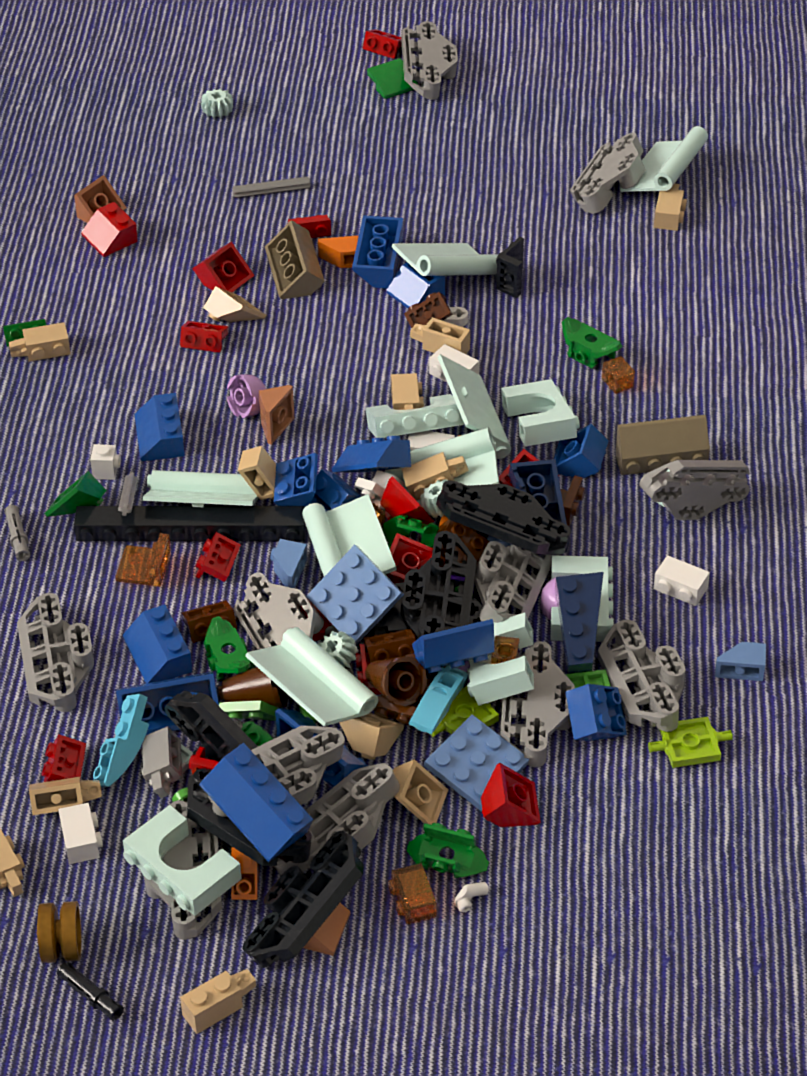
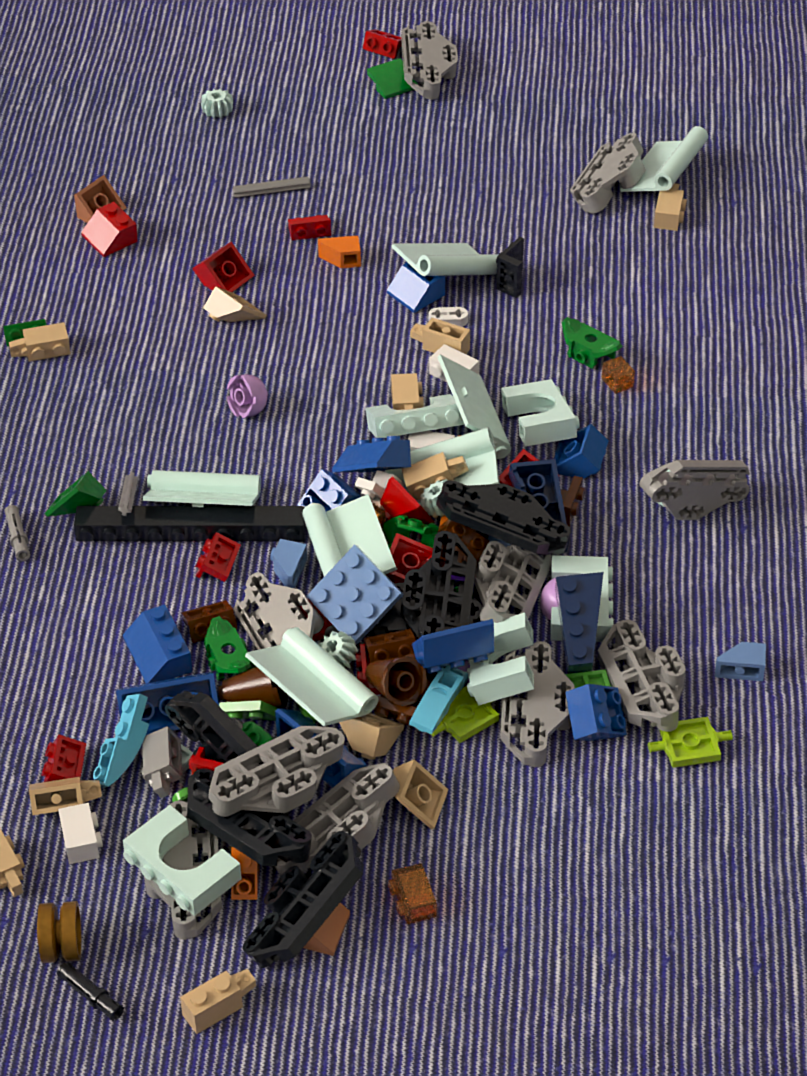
light grey connector [17,593,94,712] -> none
white brick [90,444,121,480] -> none
clear orange bracket [115,533,171,587] -> none
blue slope [134,393,185,462] -> none
red bracket [180,321,229,352] -> none
blue slope [199,742,313,862] -> none
tan hinge [238,446,276,501] -> none
nougat slope [259,385,295,445] -> none
dark tan slope [265,220,325,299] -> none
blue slope [274,453,318,507] -> none
blue slope [352,215,404,289] -> none
reddish brown bracket [404,292,453,328] -> none
green piece [406,823,489,878] -> none
medium blue plate [424,715,529,812] -> none
white arm [454,882,489,912] -> none
red slope [481,763,541,827] -> none
clear orange brick [491,636,520,664] -> none
dark tan slope [615,415,710,475] -> none
white brick [654,555,710,606] -> none

